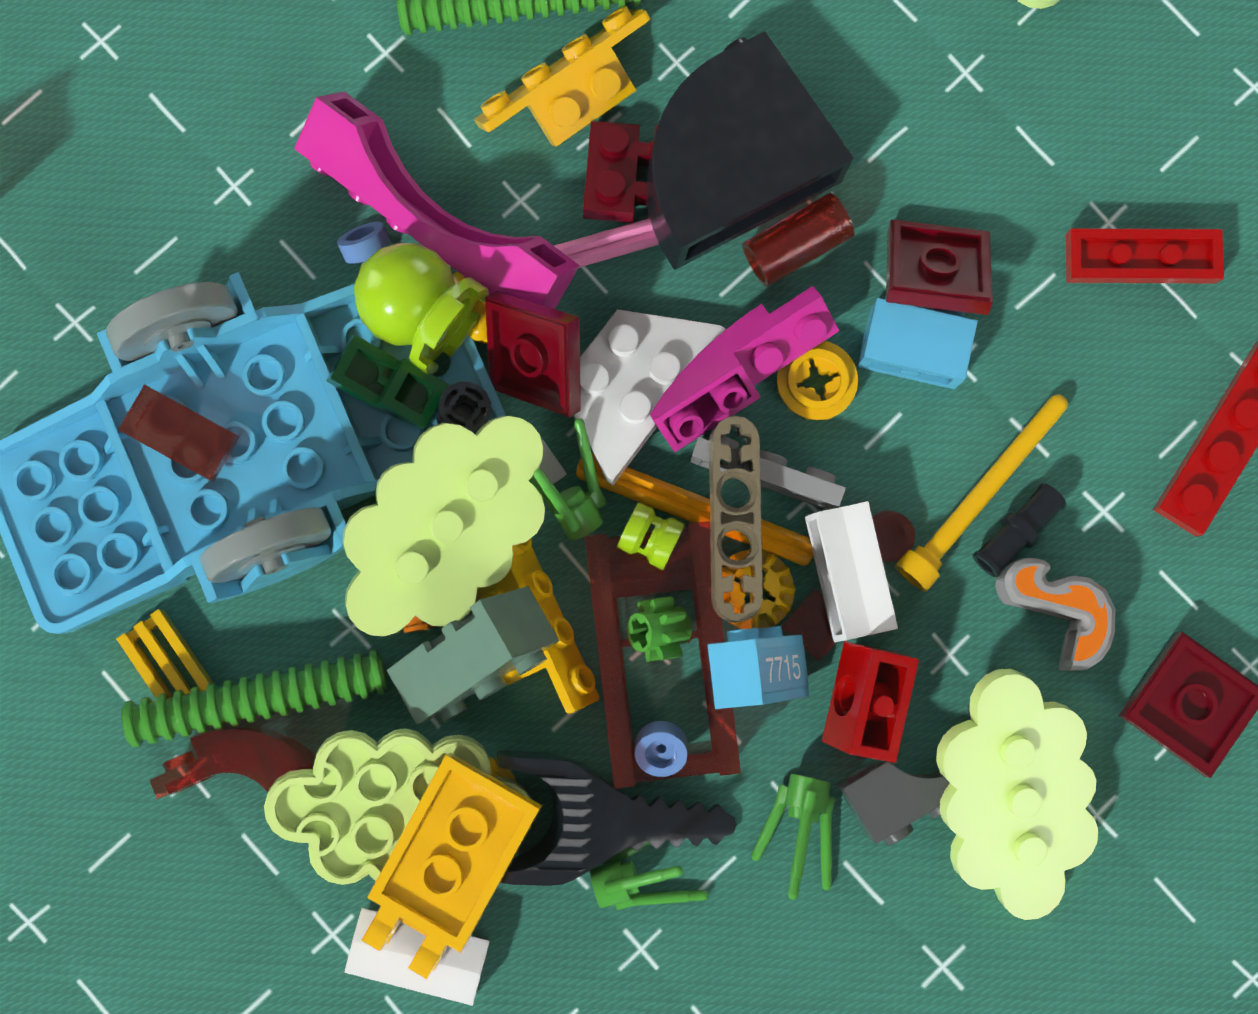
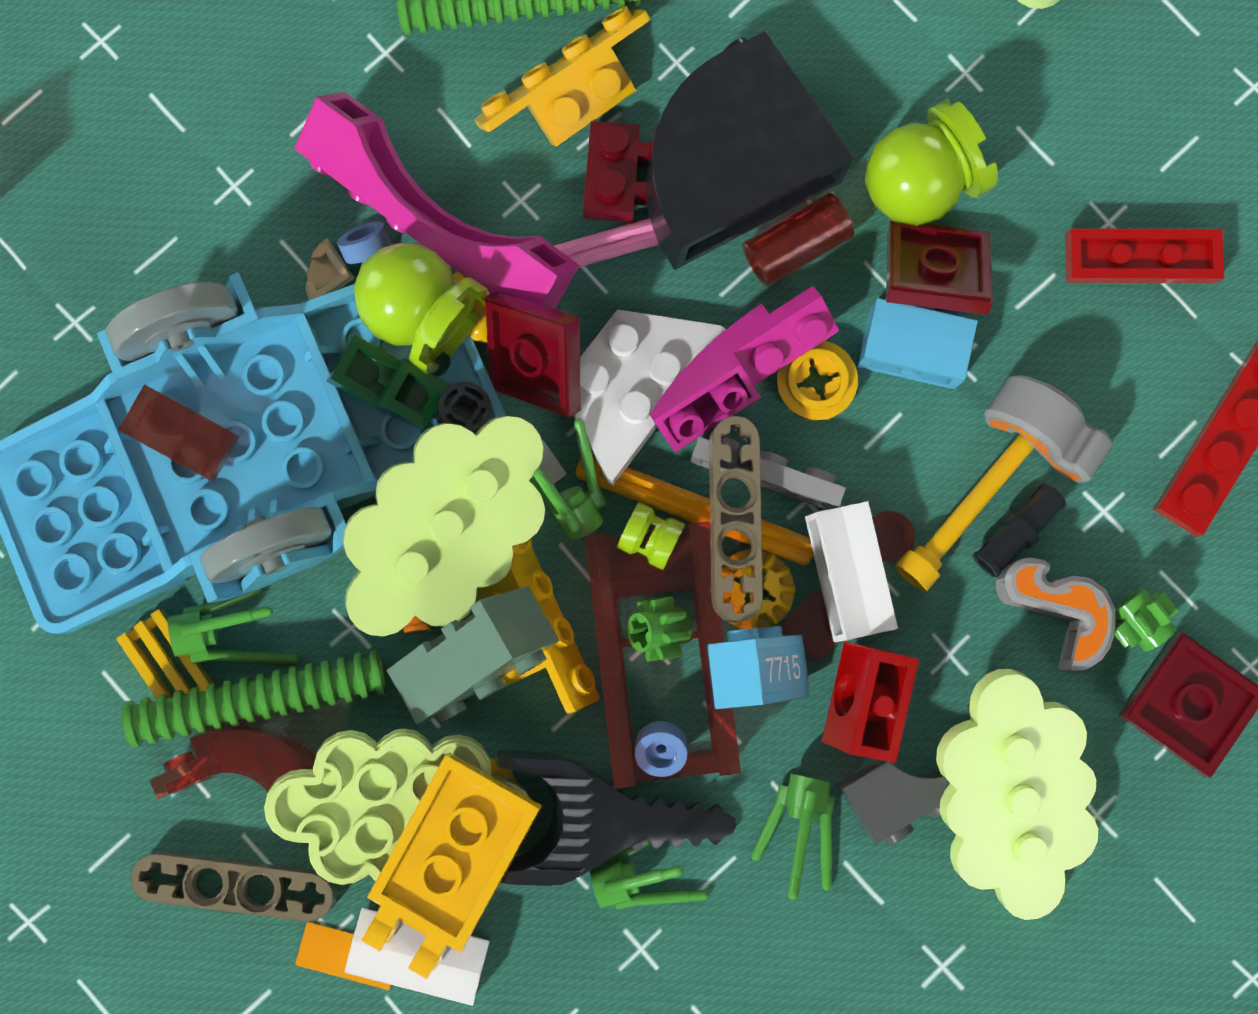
none -> dark tan beam [131,851,338,922]
none -> bright green plant [168,588,299,664]
none -> light orange sticker [295,922,391,990]
none -> tan tile [306,238,356,300]
none -> lime tile [865,98,998,226]
none -> light grey animal [983,375,1113,483]
none -> bright green gear [1114,587,1179,652]

